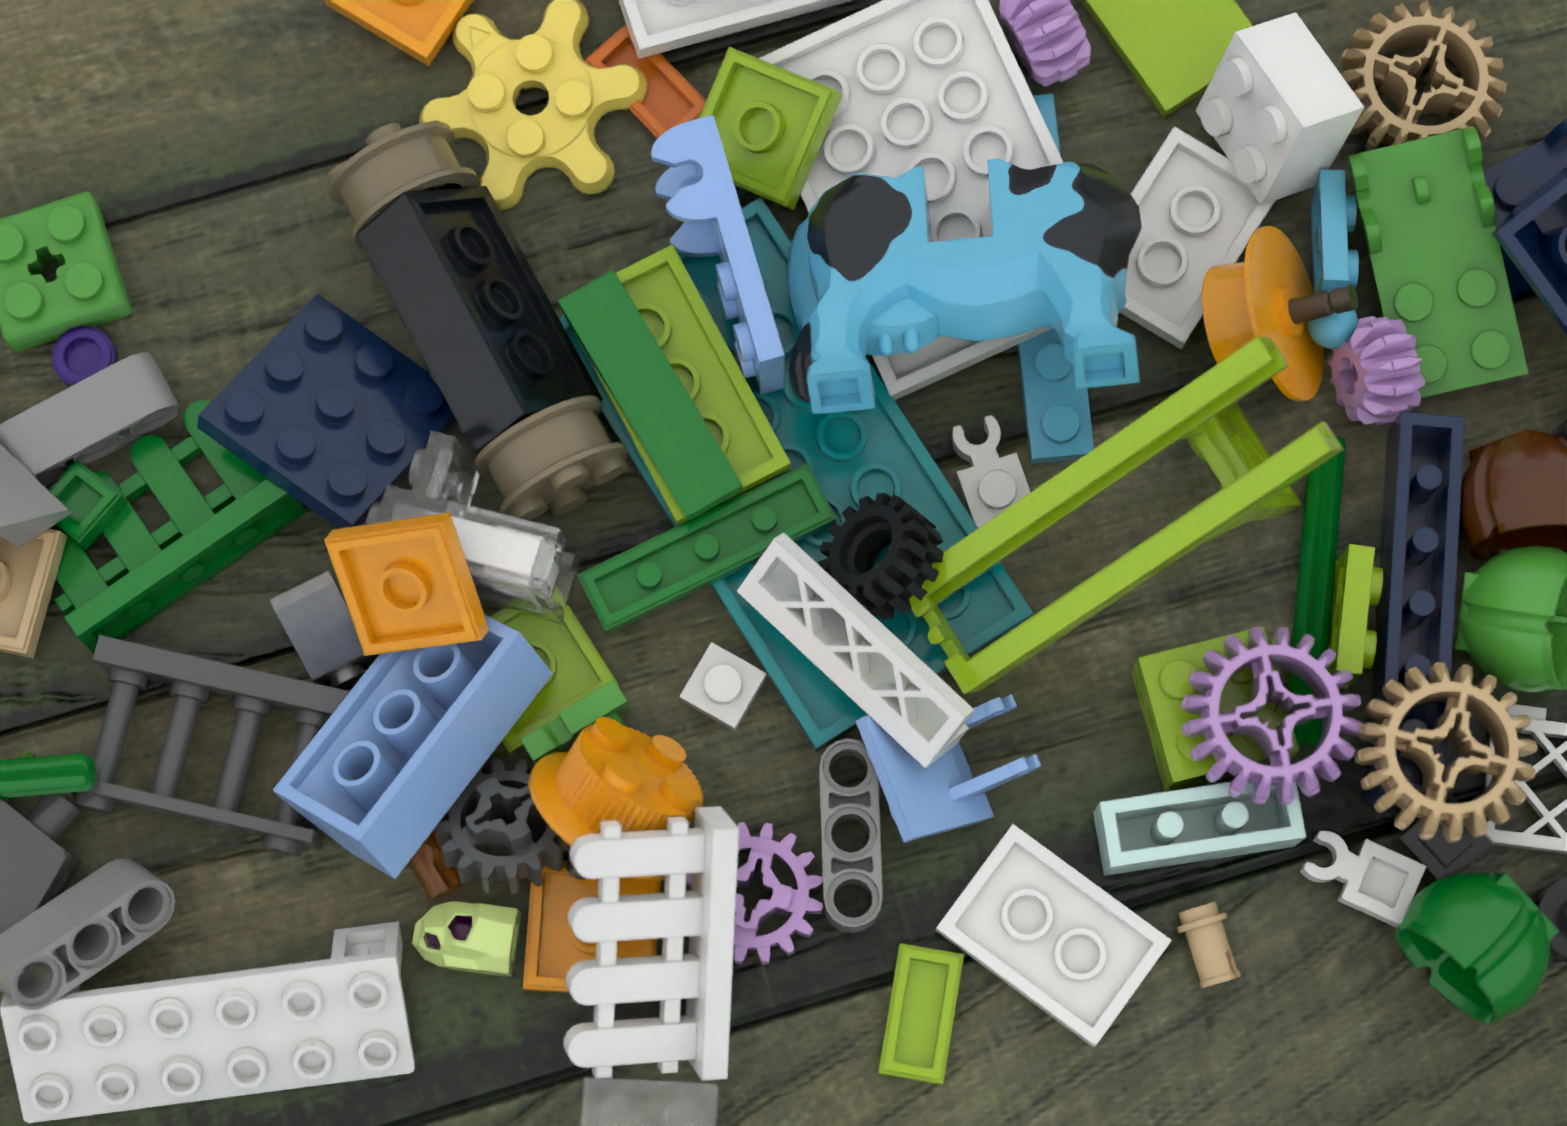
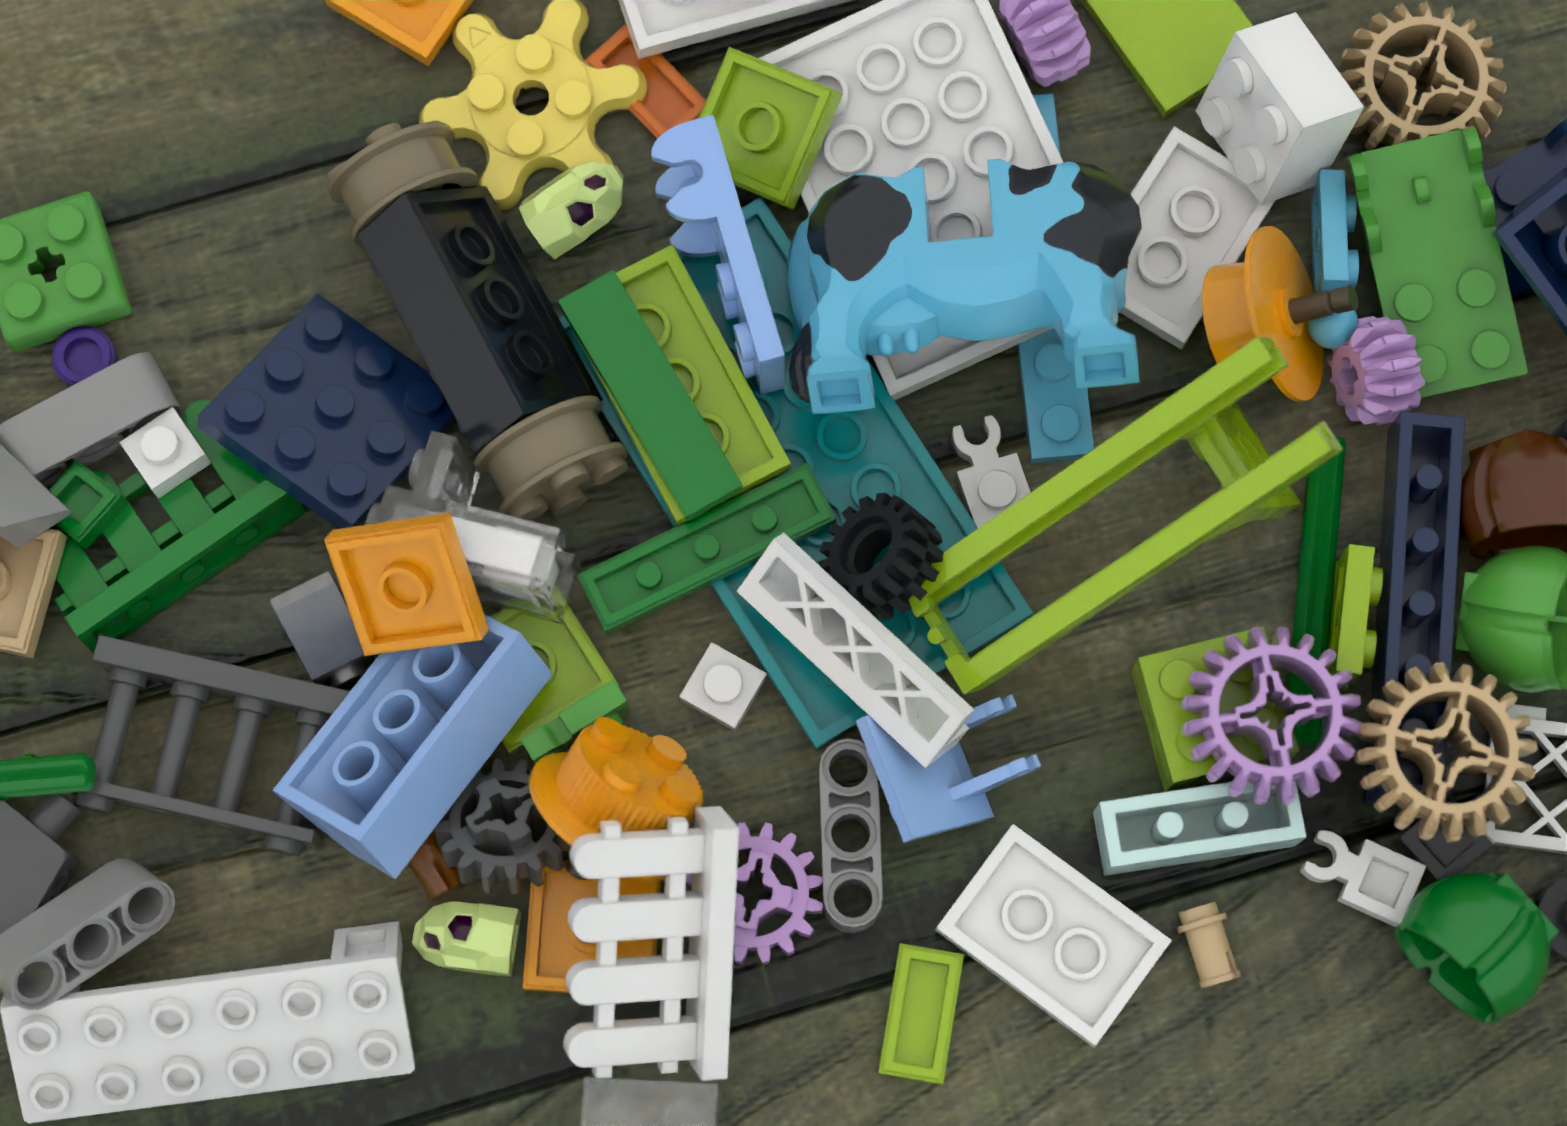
none -> white plate [120,407,211,499]
none -> yellowish green rock [519,161,623,260]

